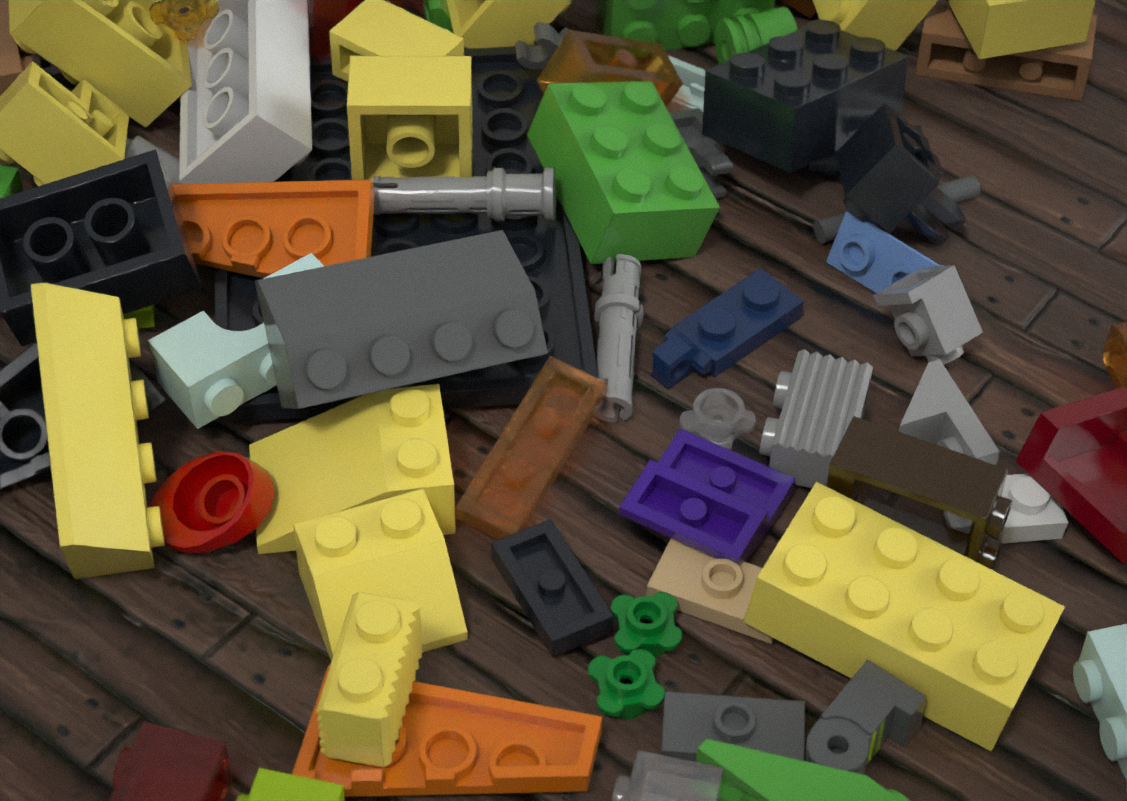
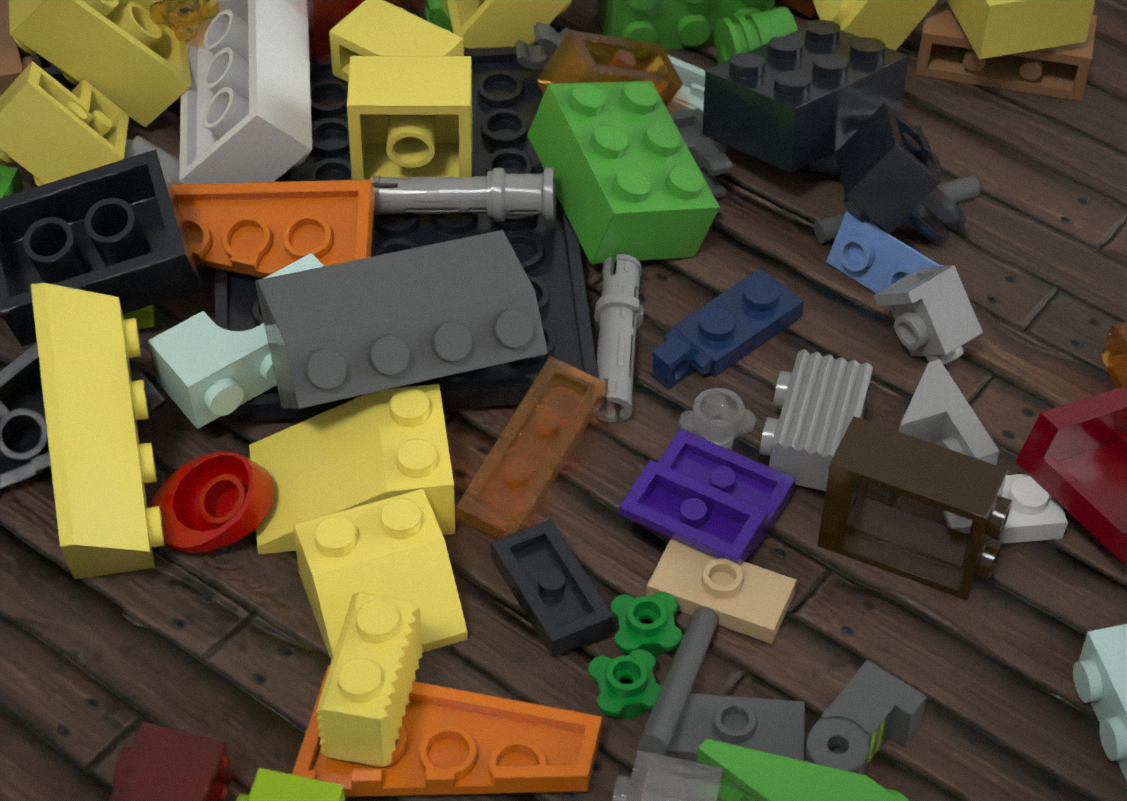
light yellow brick [743,482,1065,751] -> none
none -> dark grey bar [638,607,718,758]

